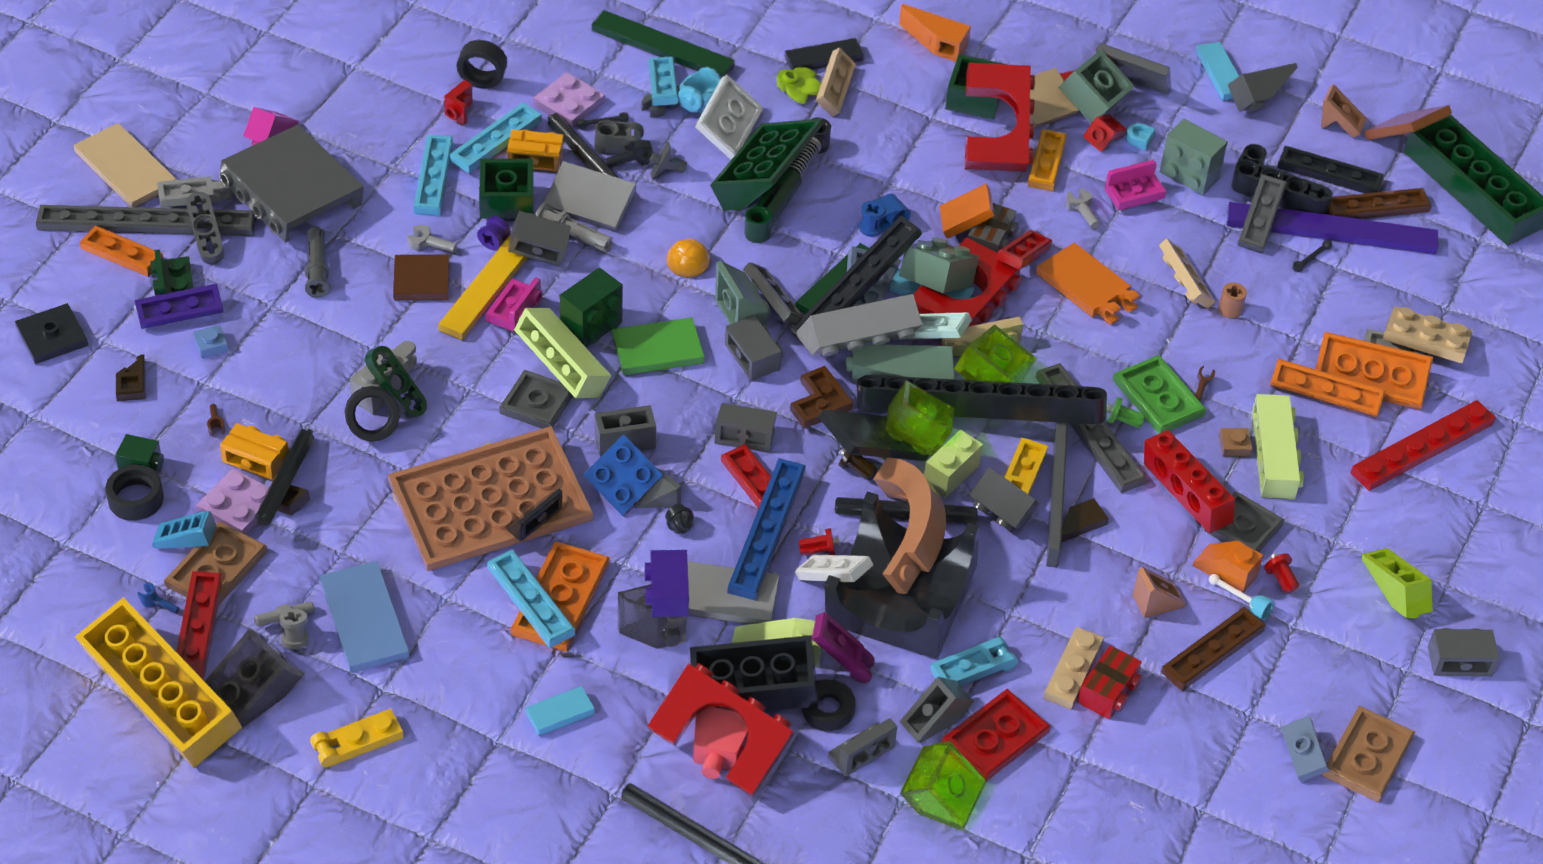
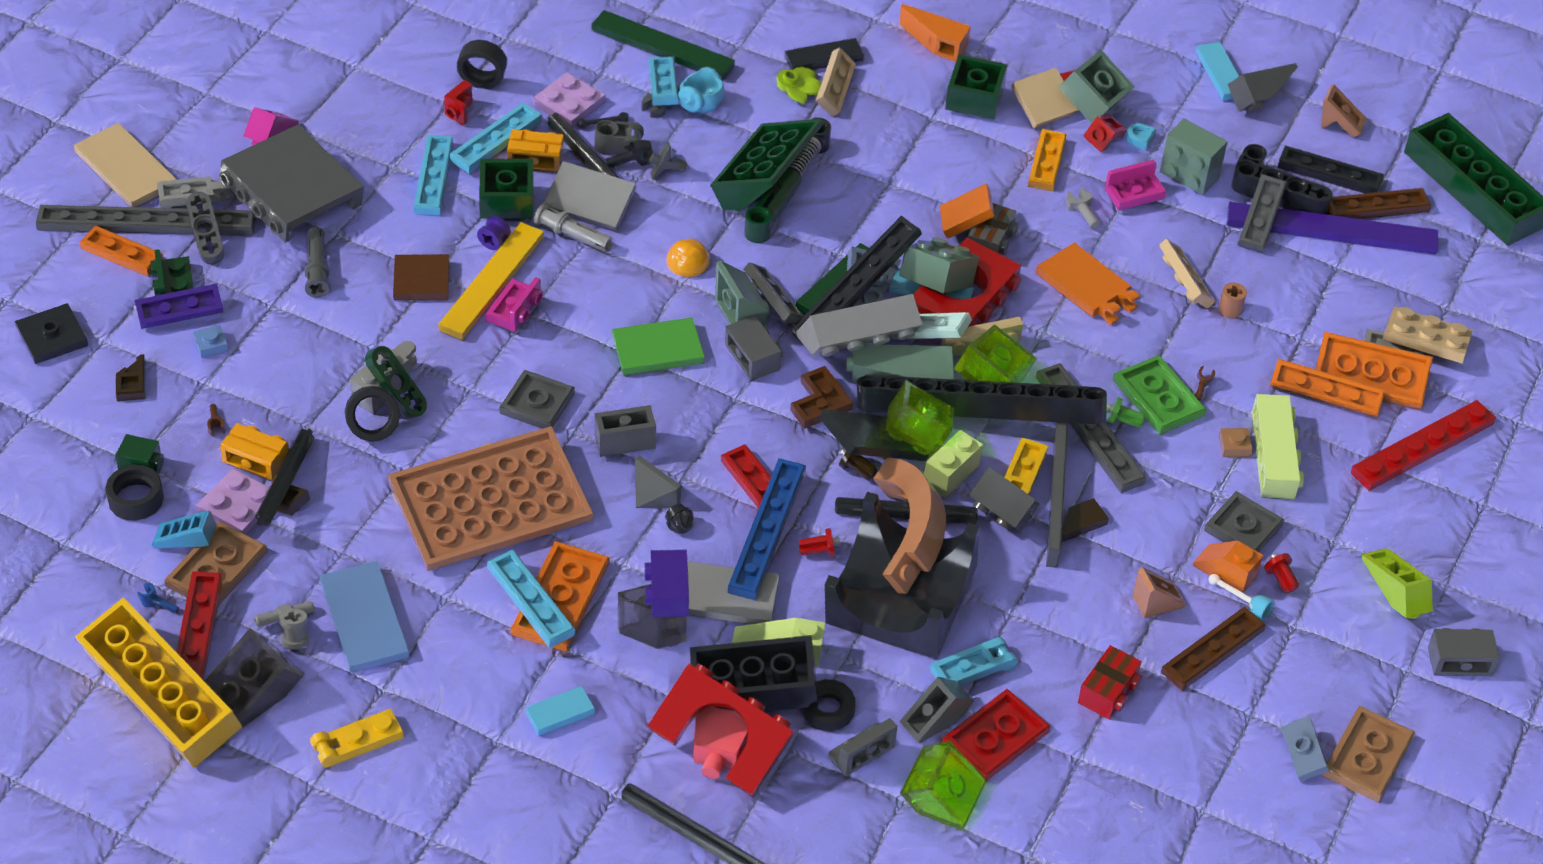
light grey bar [407,225,458,253] -> none
black slope [506,488,563,541] -> none
dark grey brick [508,211,571,266] -> none
yellowish green brick [514,308,611,398] -> none
dark green brick [560,267,623,348] -> none
blue hinge [583,434,663,516] -> none
white tile [695,75,763,159] -> none
dark grey hinge [714,403,777,452] -> none
white tile [795,555,873,582] -> none
magenta hinge [812,612,875,683] -> none
blue piece [859,193,911,236] -> none
red arch [964,63,1035,172] -> none
red tile [996,230,1053,270] -> none
tan plate [1043,627,1104,710] -> none
dark grey tile [1096,43,1172,95] -> none
red brick [1143,430,1235,534] -> none
black hinge [1292,240,1333,272] -> none
dark orange tile [1364,105,1452,140] -> none

